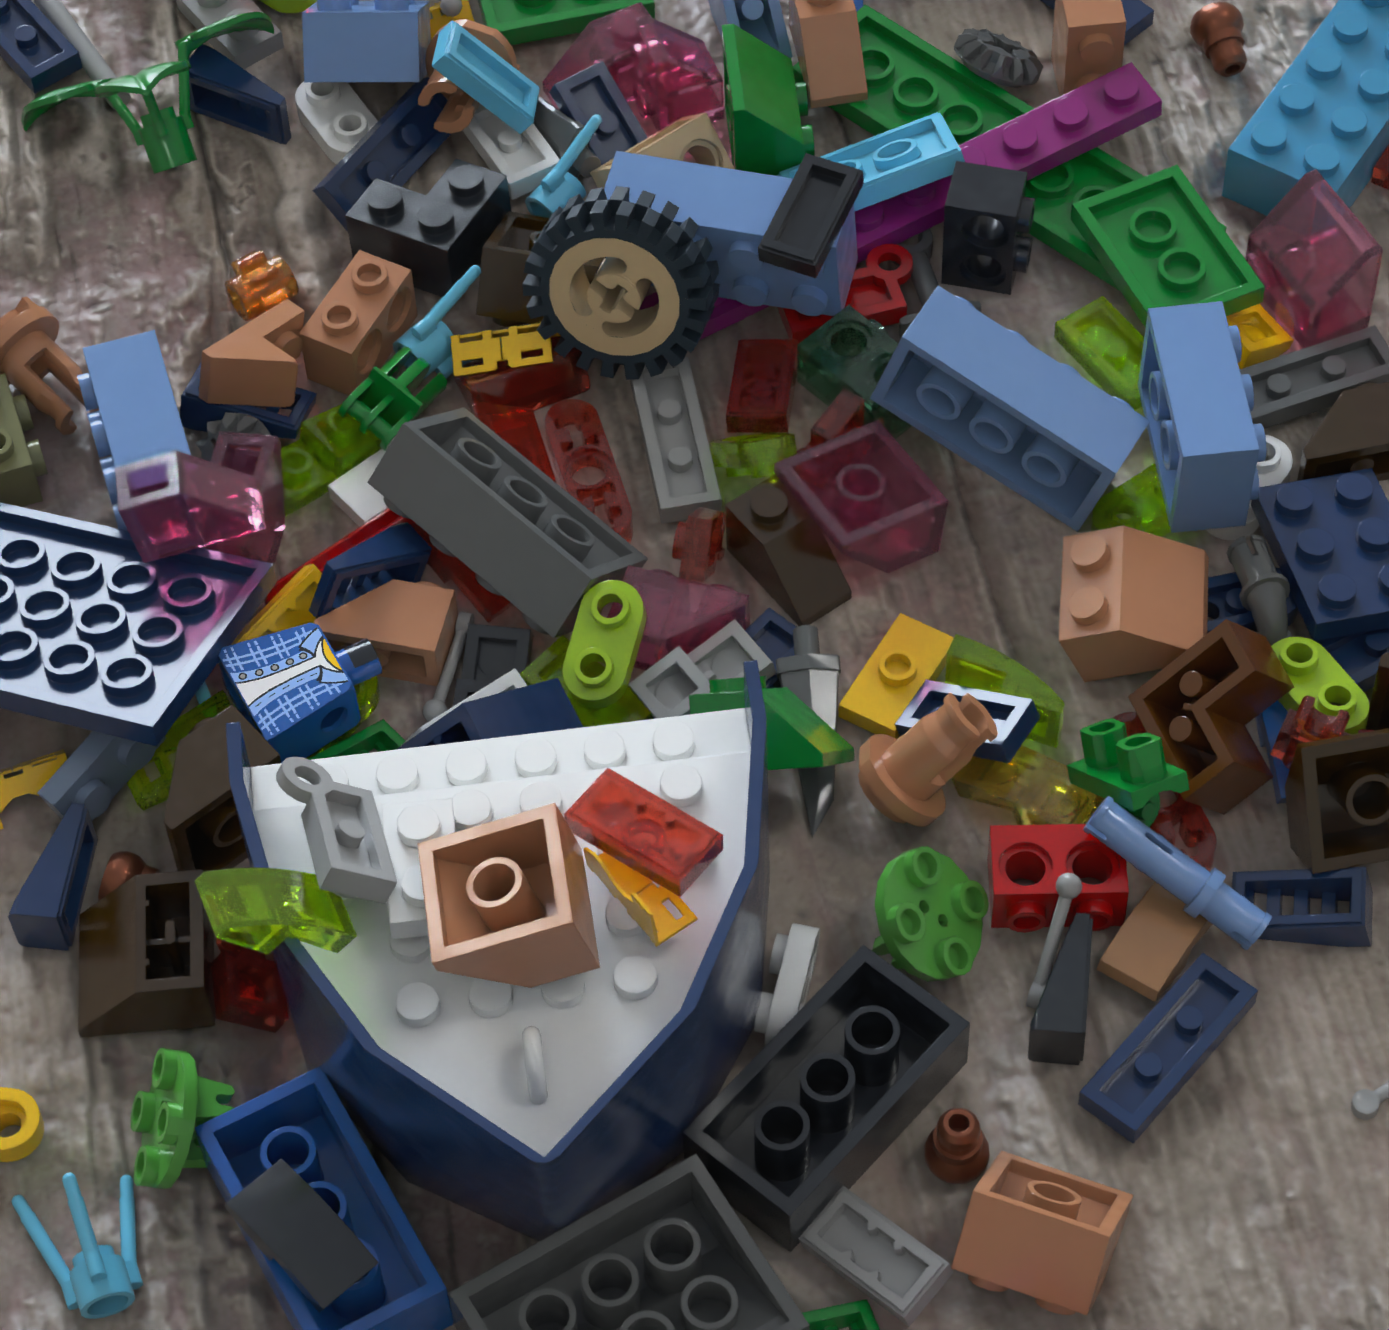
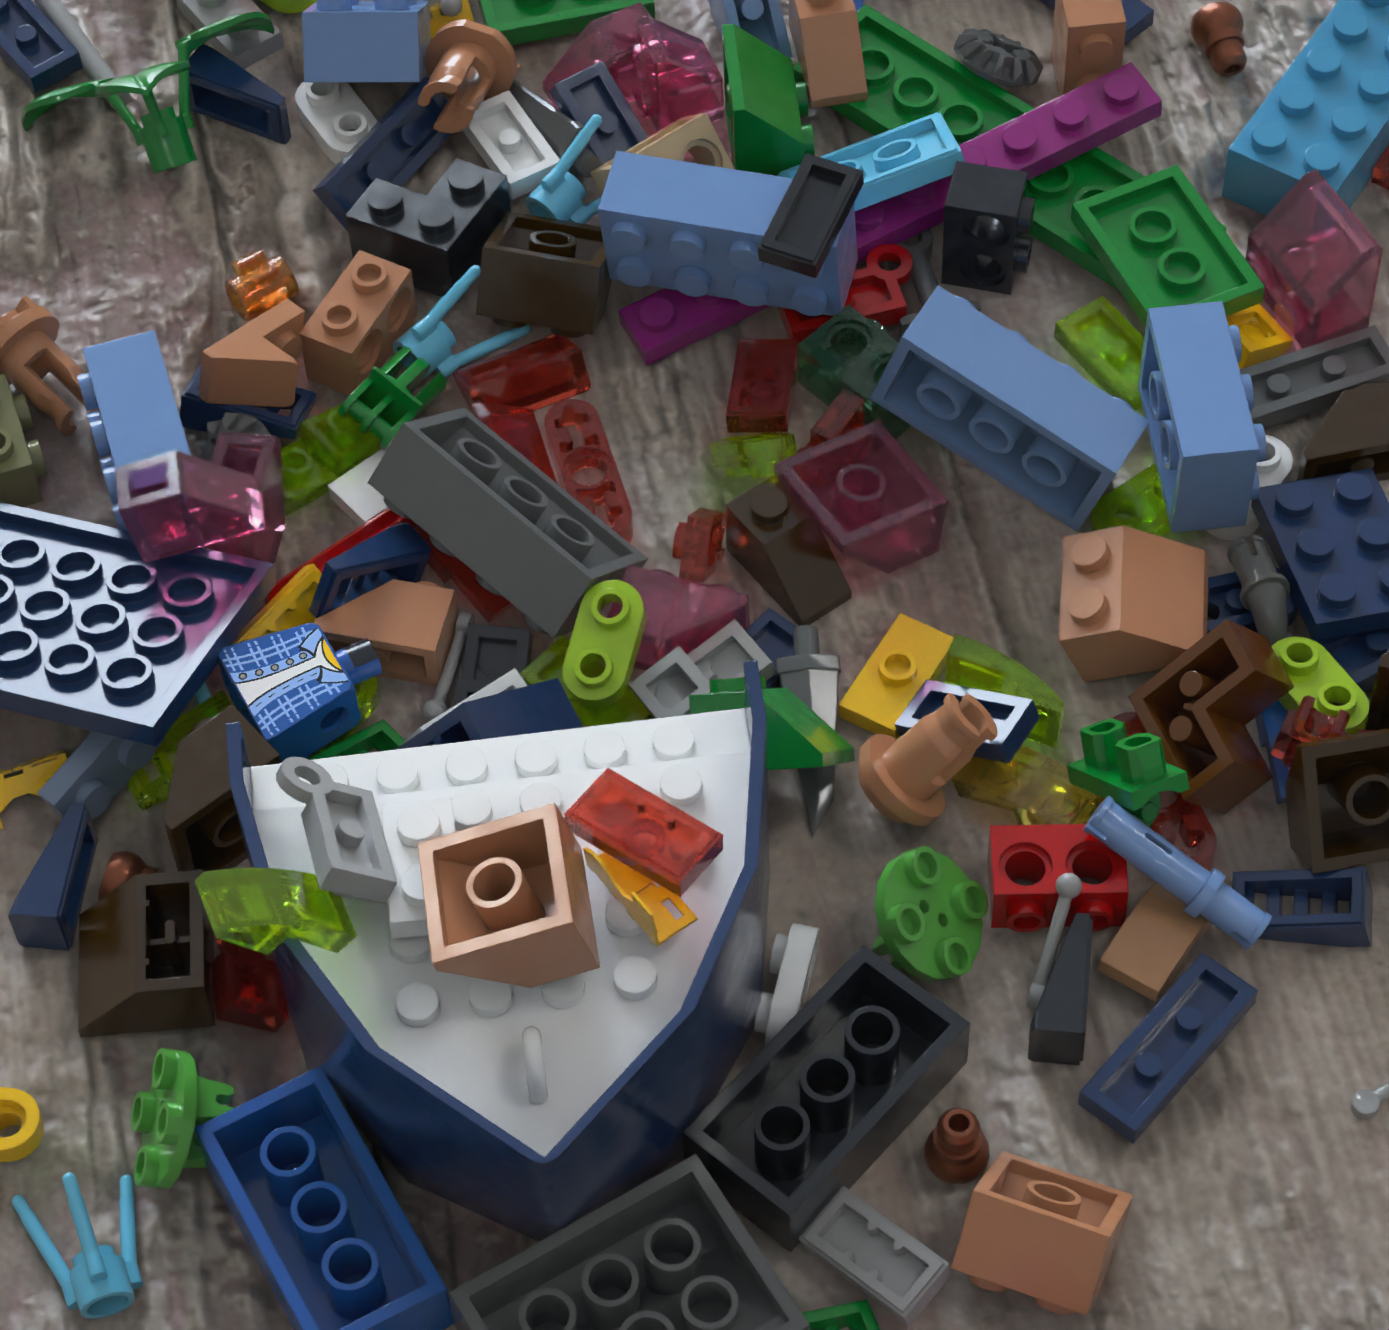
black slope [224,1159,379,1313] -> none
medium azure tile [432,21,540,134] -> none
yellow piece [450,322,560,377] -> none
wheel [522,186,720,380] -> none
light grey plate [630,357,722,524] -> none

